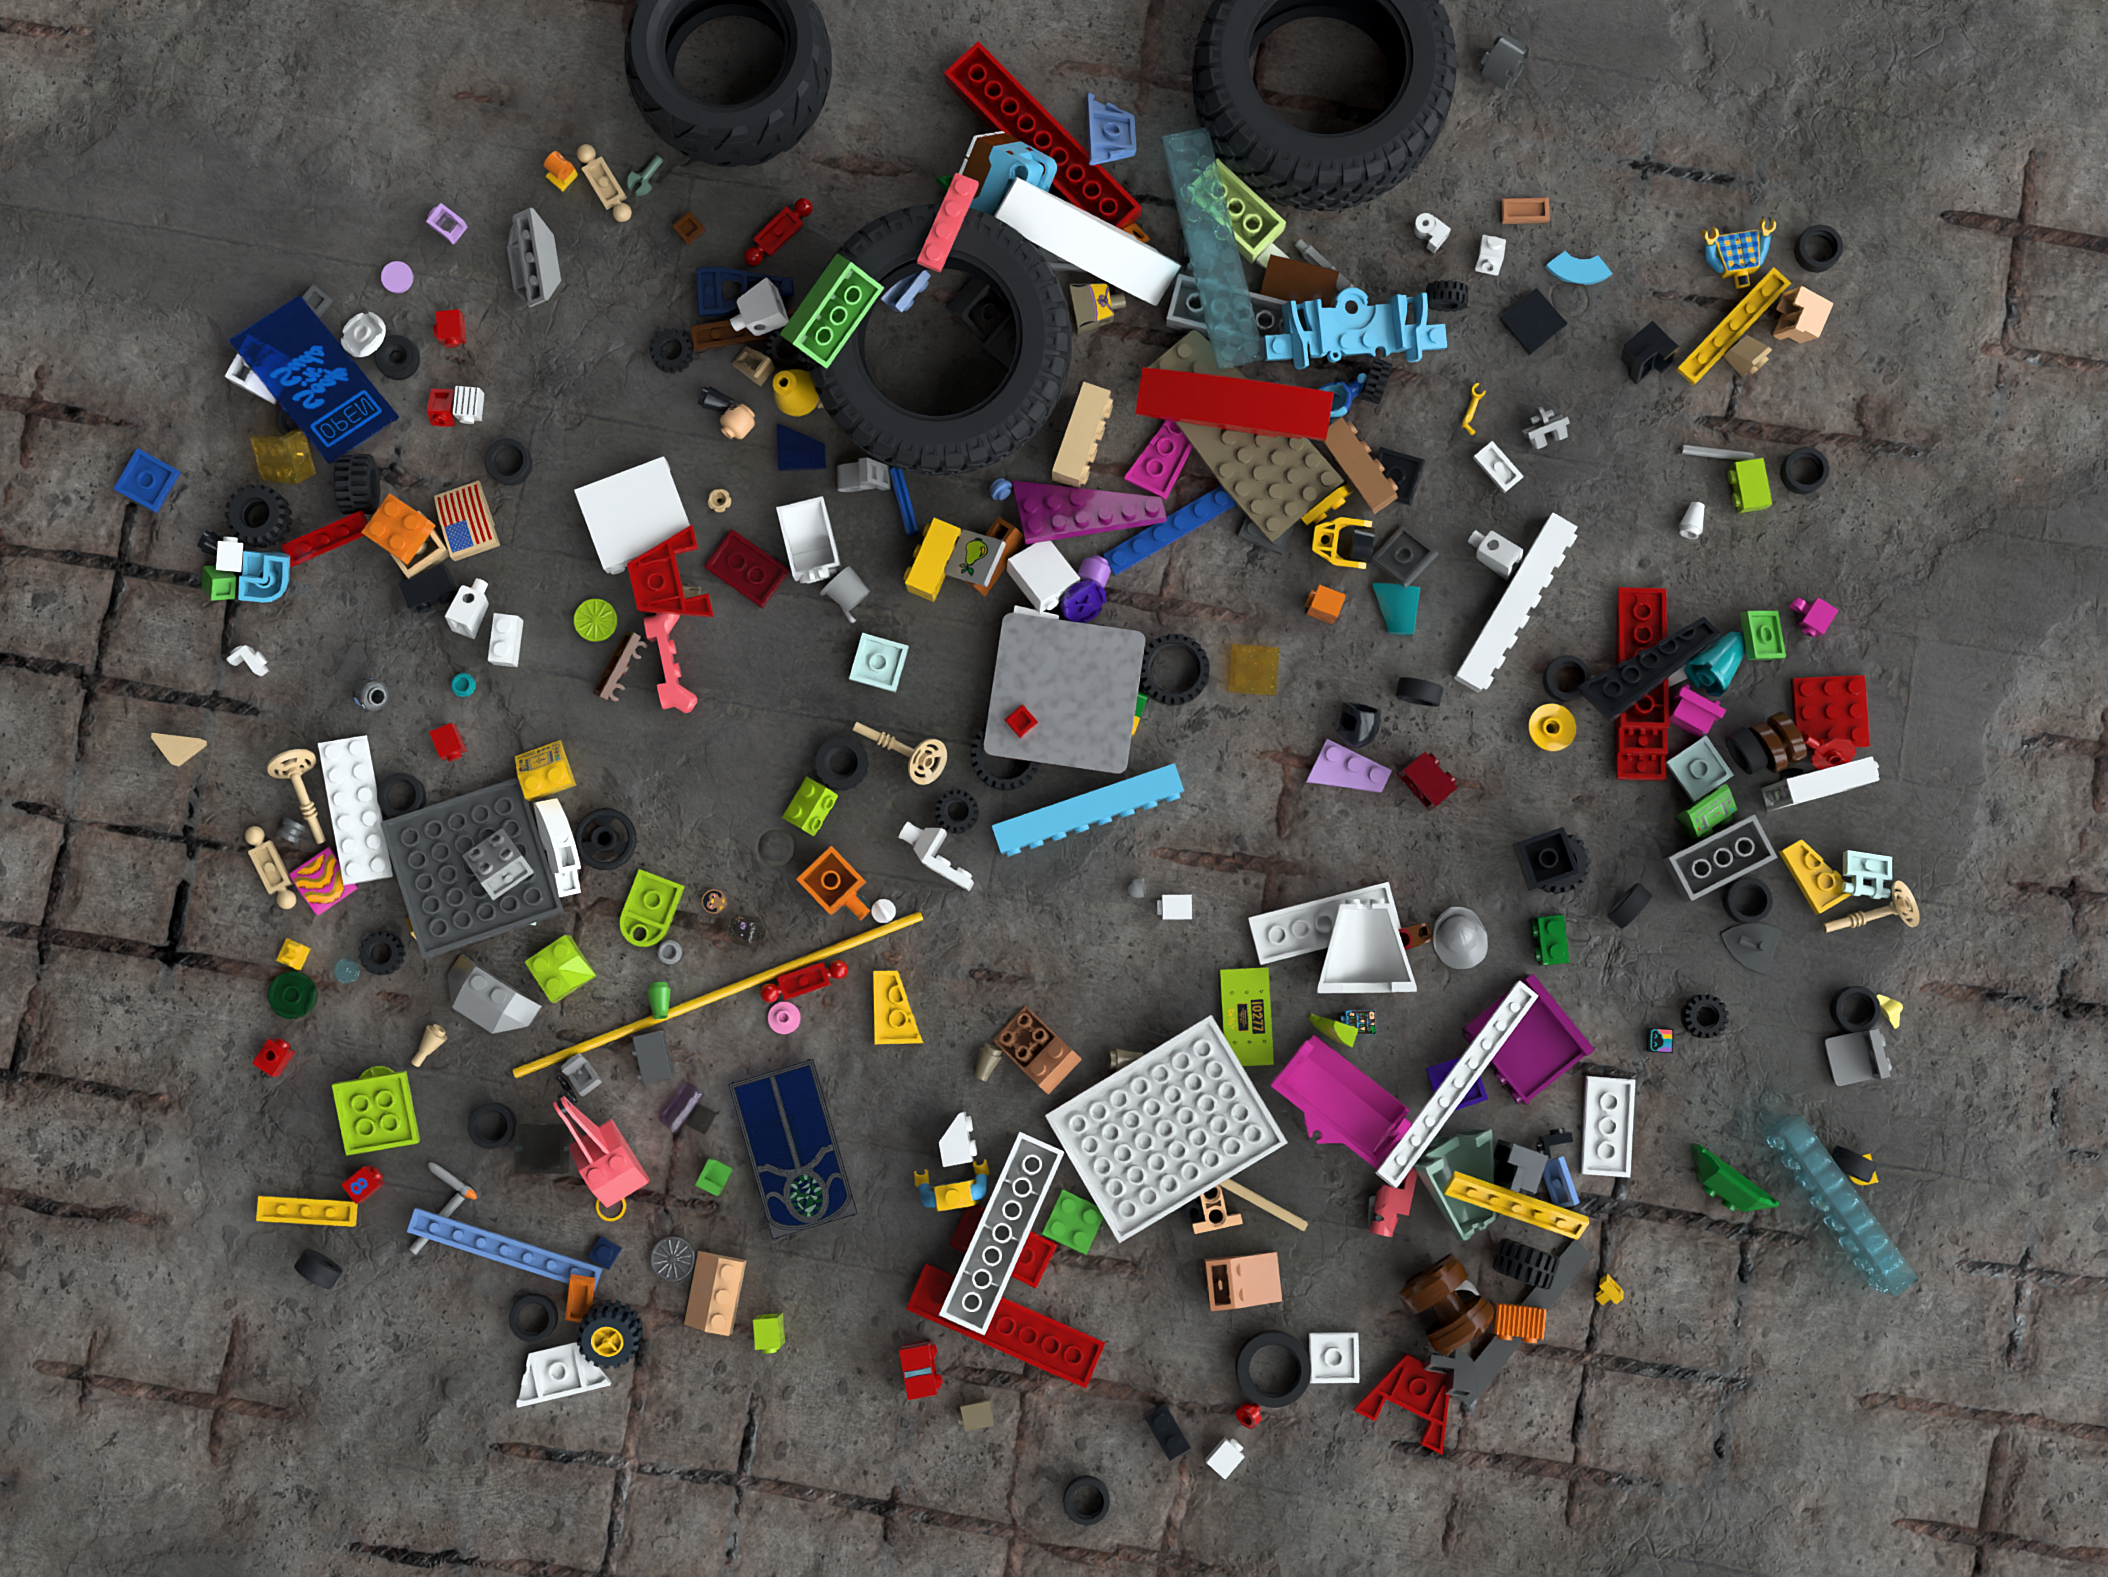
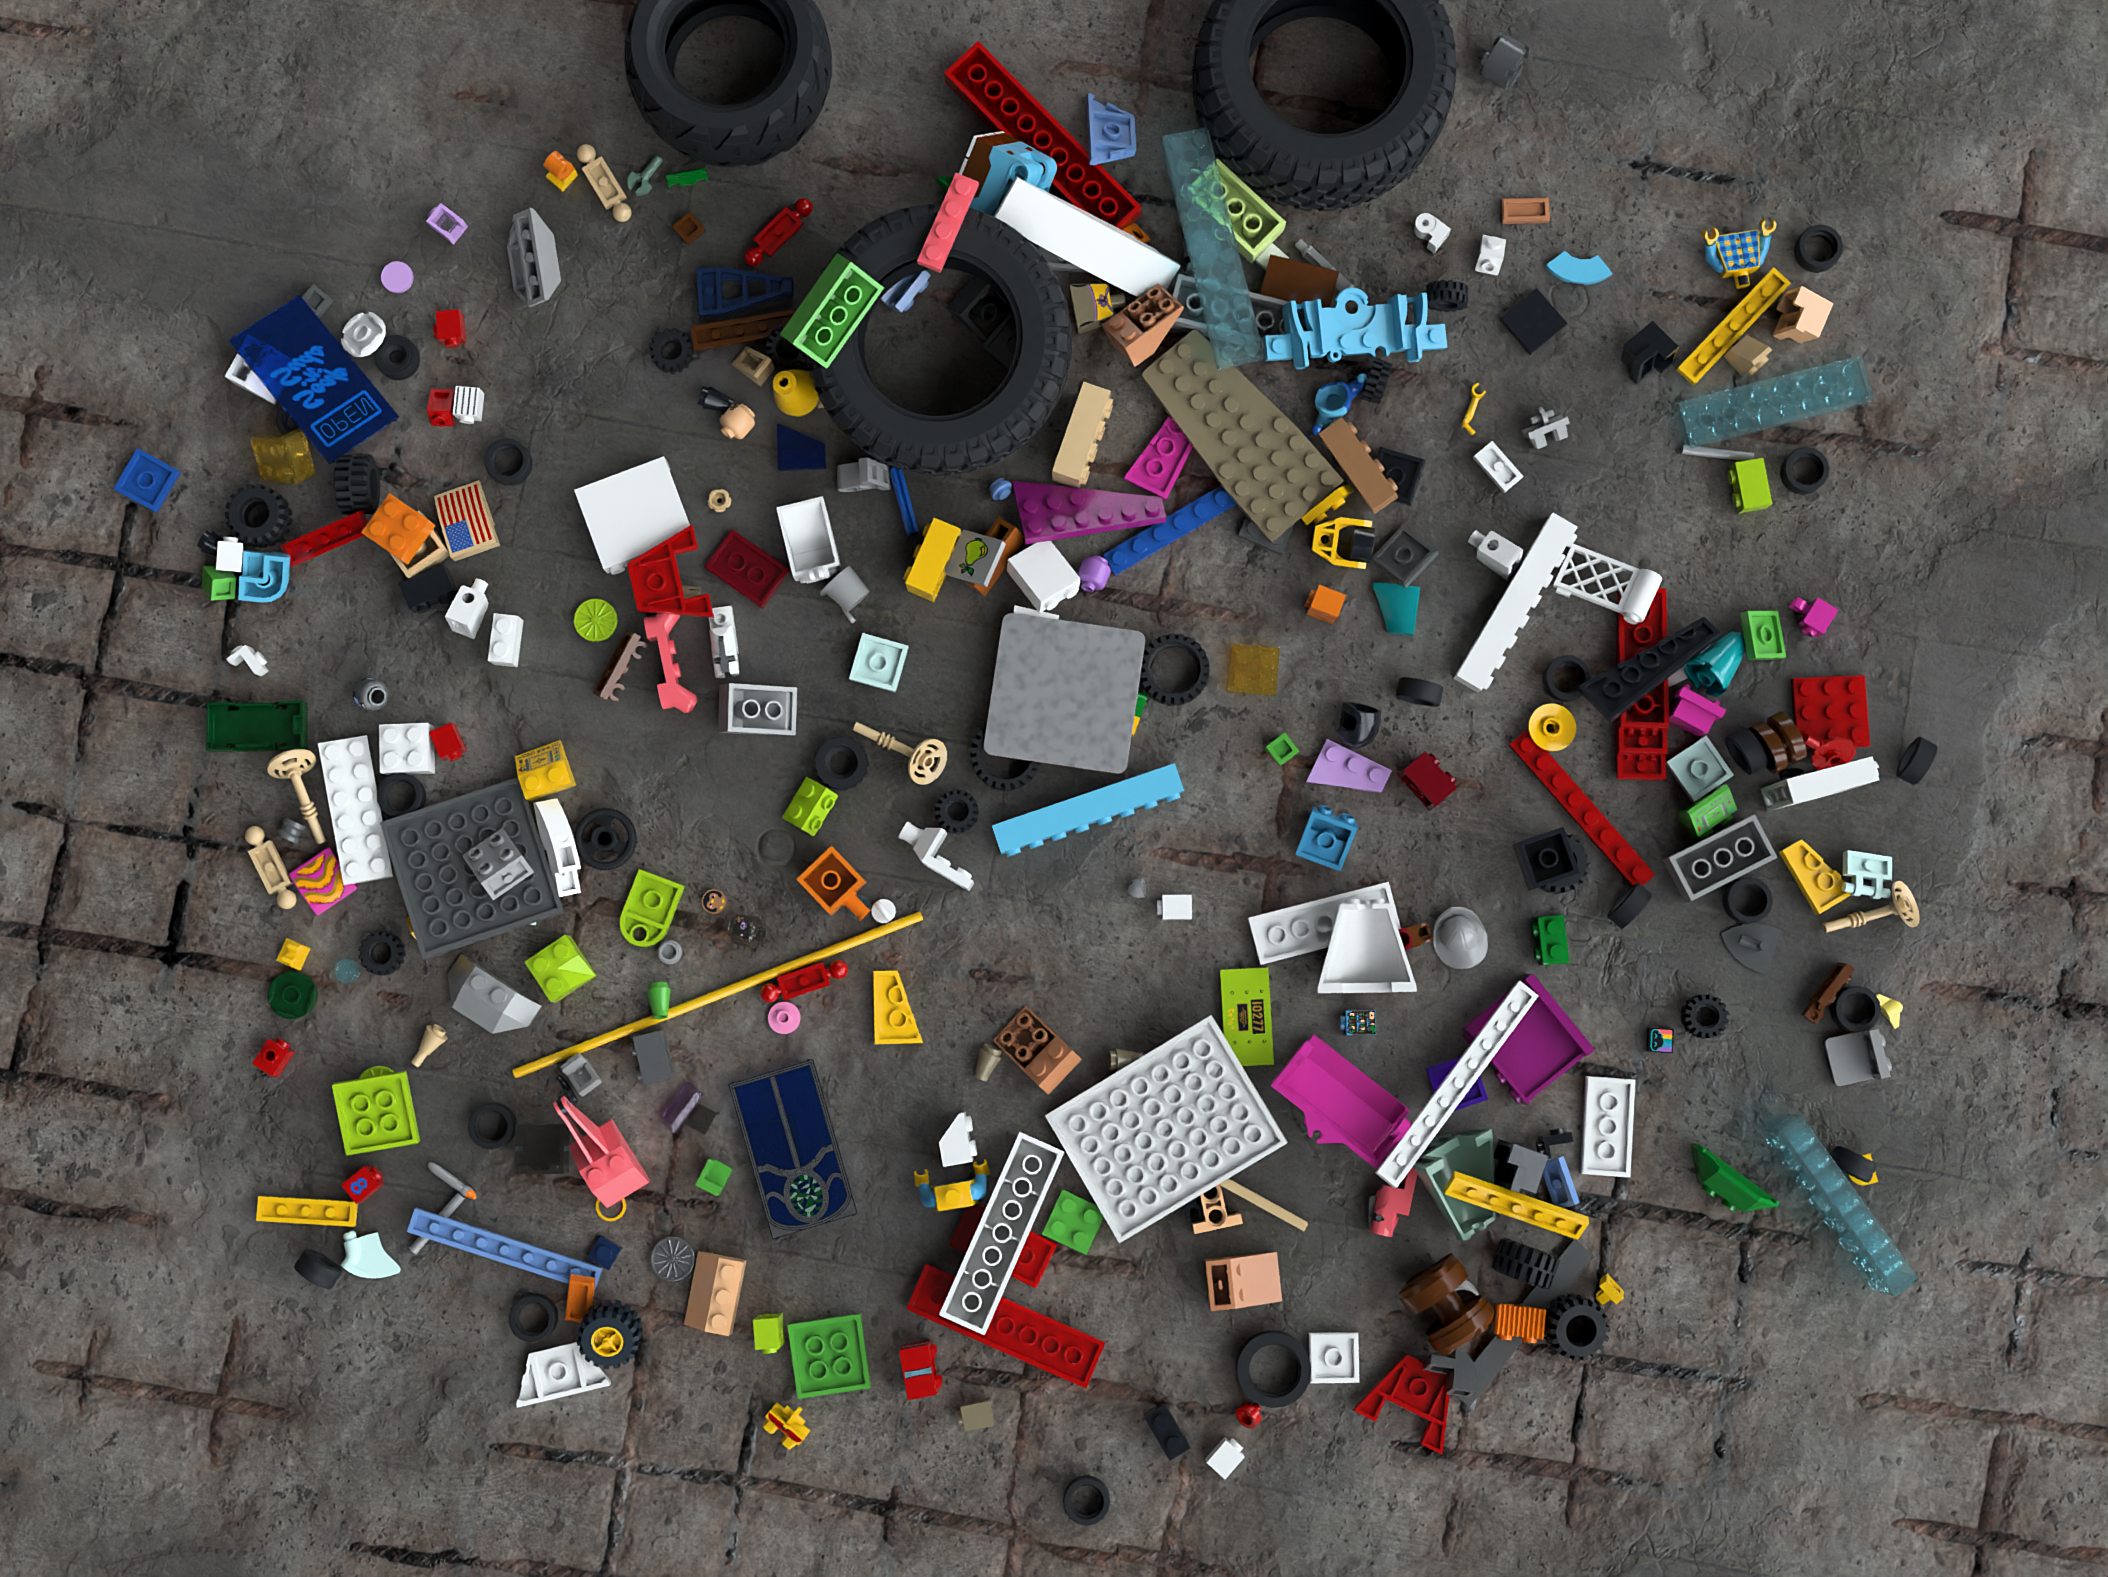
tan slope [151,733,207,767] -> none
teal plate [451,673,476,697] -> none
white torso [730,277,789,336] -> none
red tile [1004,704,1038,739] -> none
dark purple tile [1060,580,1107,623] -> none
red slope [1135,367,1334,441] -> none
lime slope [1308,1013,1359,1047] -> none
white cone [1679,502,1705,539] -> none
none -> dark green piece [206,701,308,753]
none -> light aqua arm [341,1231,401,1278]
none -> white brick [379,723,435,776]
none -> green piece [666,168,708,189]
none -> white plate [709,606,739,678]
none -> light grey slope [718,683,797,736]
none -> yellow hips [763,1402,811,1449]
none -> bright green plate [787,1313,871,1399]
none -> nougat slope [1102,283,1184,367]
none -> bright green panel [1264,733,1300,767]
none -> dark azure plate [1295,805,1358,871]
none -> red plate [1508,729,1655,886]
none -> black tyre [1544,1293,1610,1361]
none -> white piece [1553,544,1662,624]
none -> clear light blue plate [1677,355,1874,449]
none -> reddish brown hinge [1801,963,1855,1024]
none -> black tyre [1896,737,1938,785]

